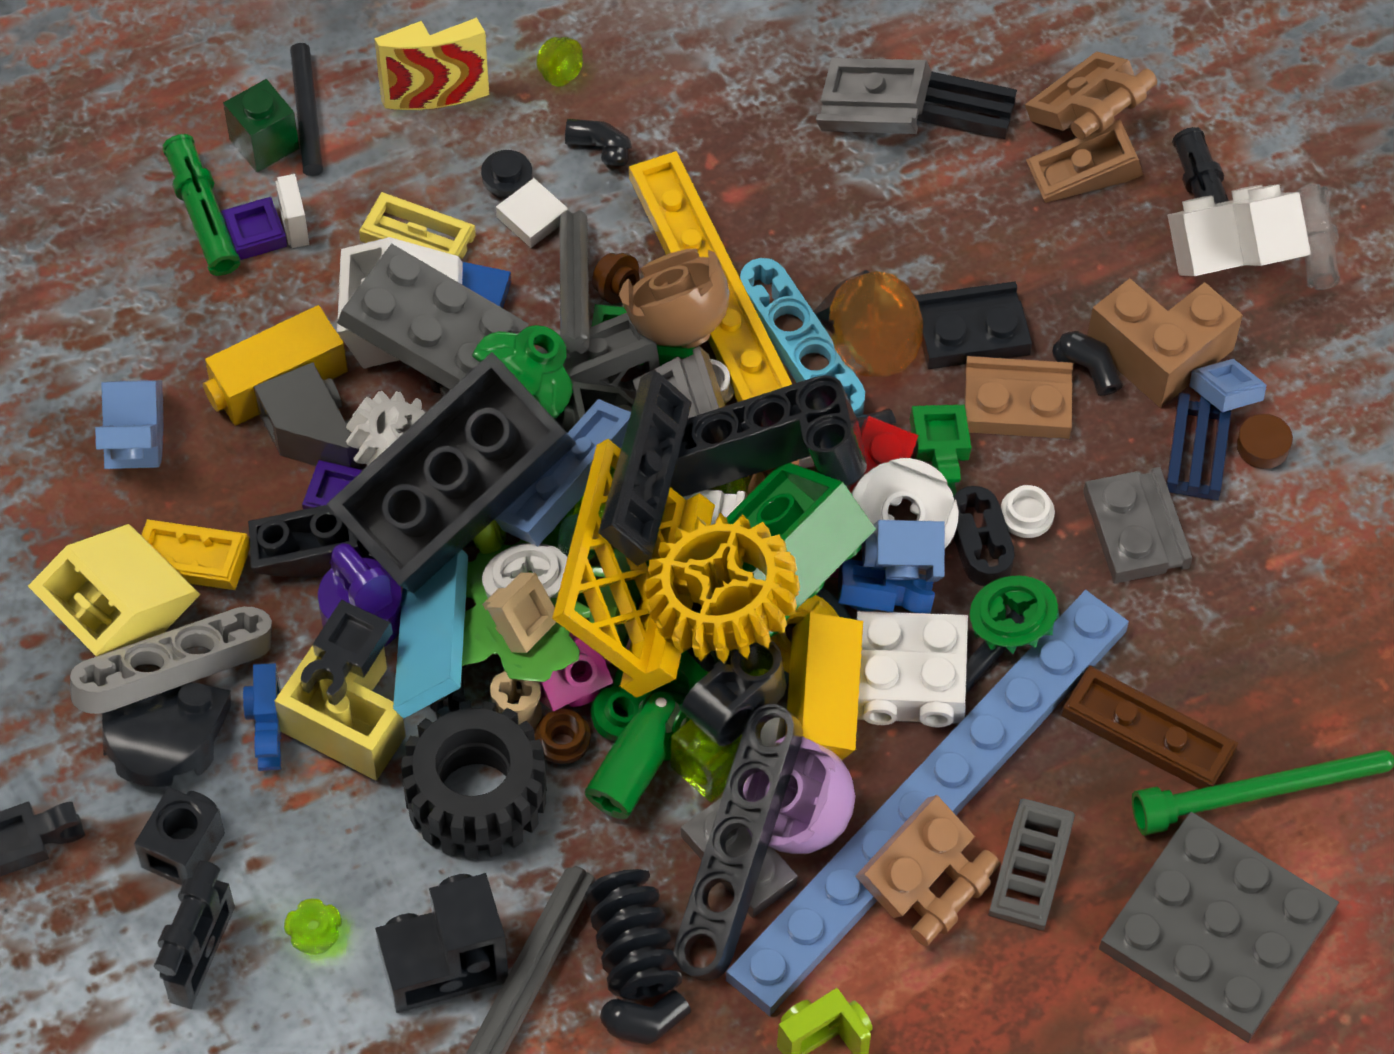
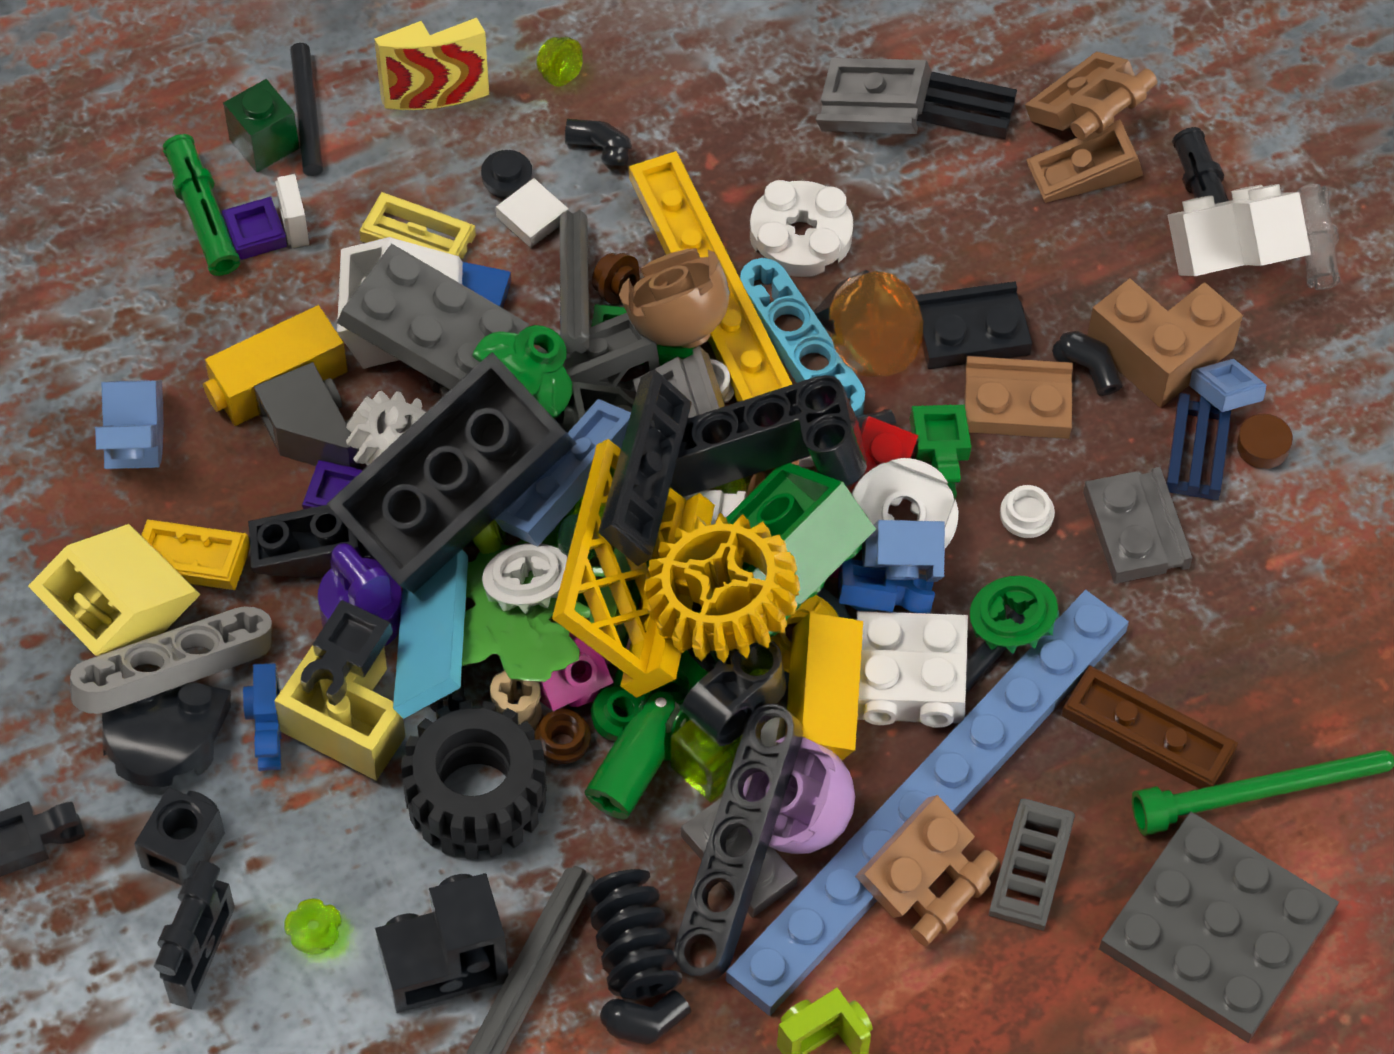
tan tile [482,573,556,653] -> none
black beam [953,486,1015,587] -> none
none -> white plate [750,180,853,277]

